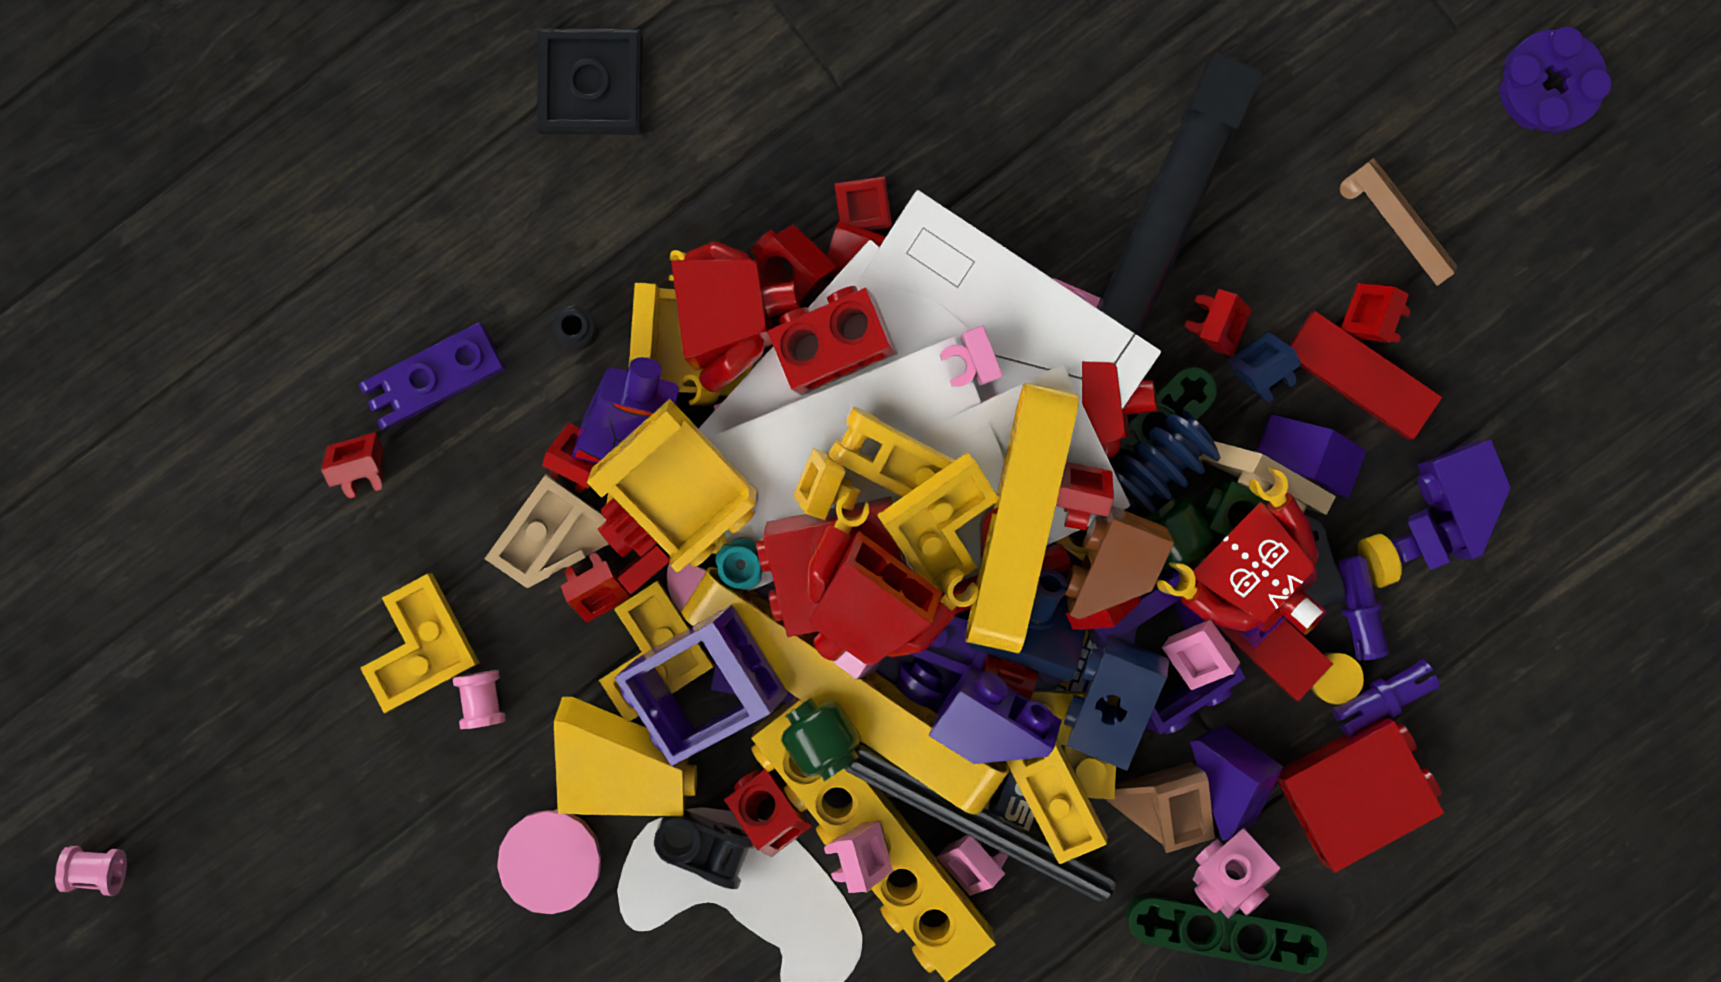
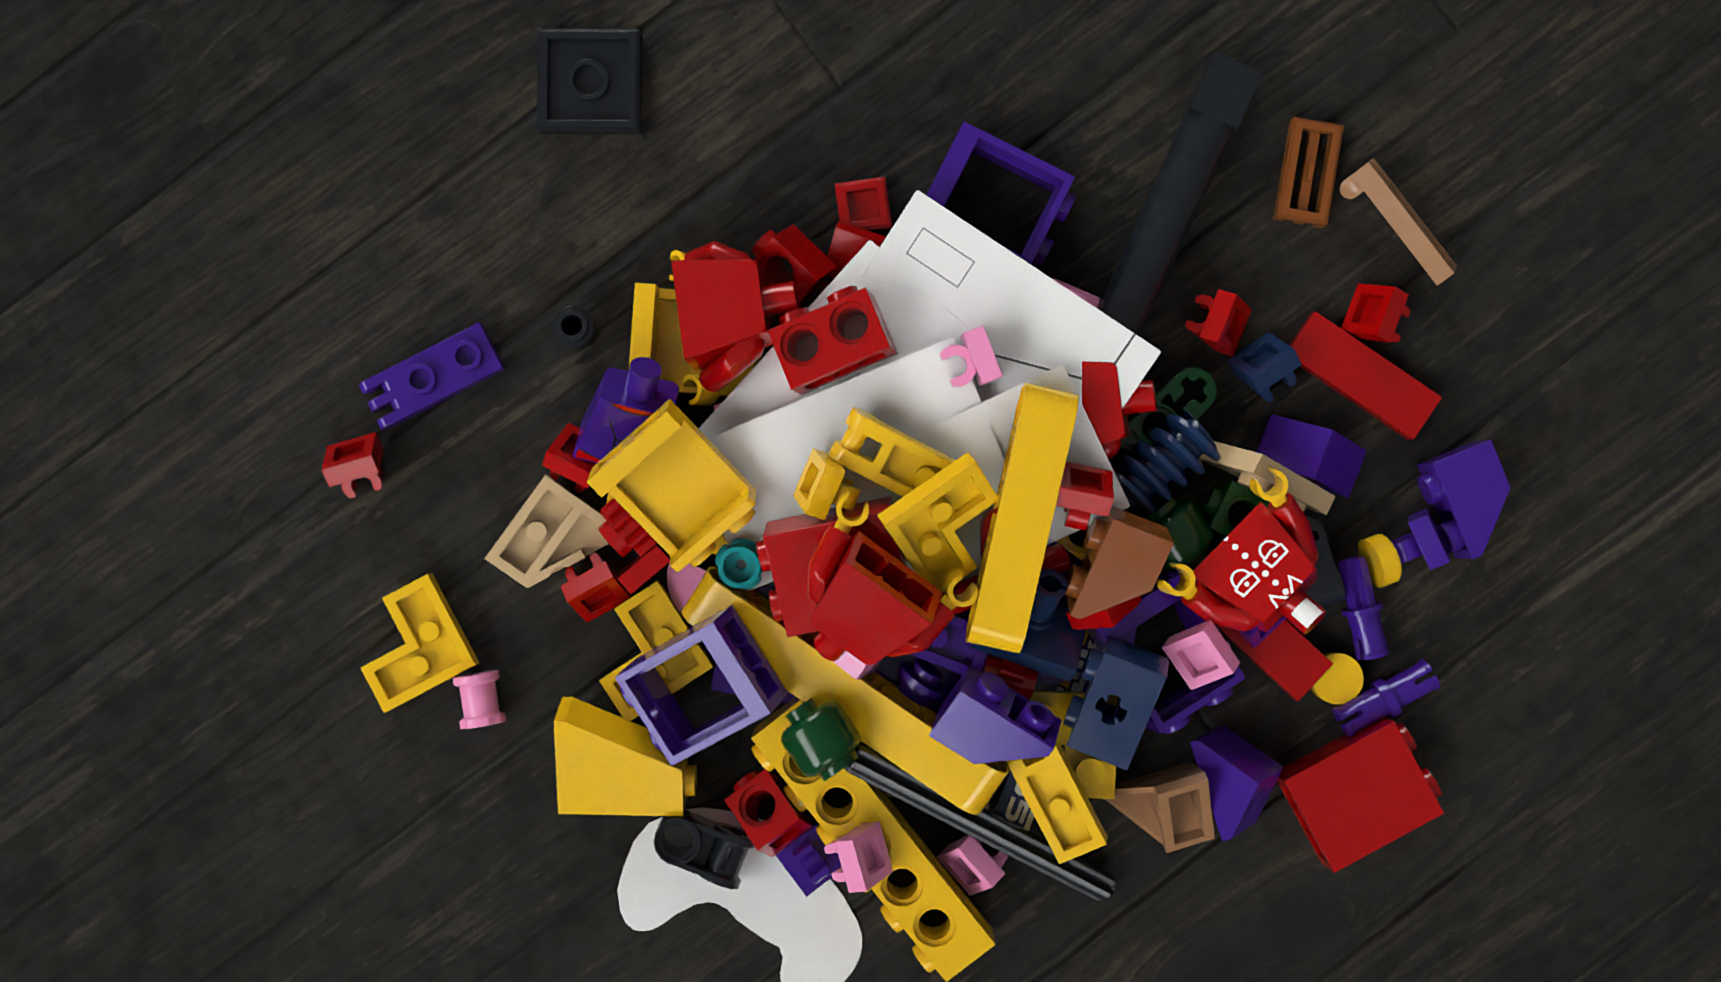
bright pink bush [55,846,127,896] -> none
bright pink tile [497,810,601,914] -> none
dark green beam [1125,893,1327,973] -> none
bright pink brick [1193,828,1280,919] -> none
dark purple plate [1500,27,1611,134] -> none
none -> dark purple tile [776,822,841,897]
none -> dark purple window [926,121,1077,269]
none -> dark orange tile [1273,117,1344,228]

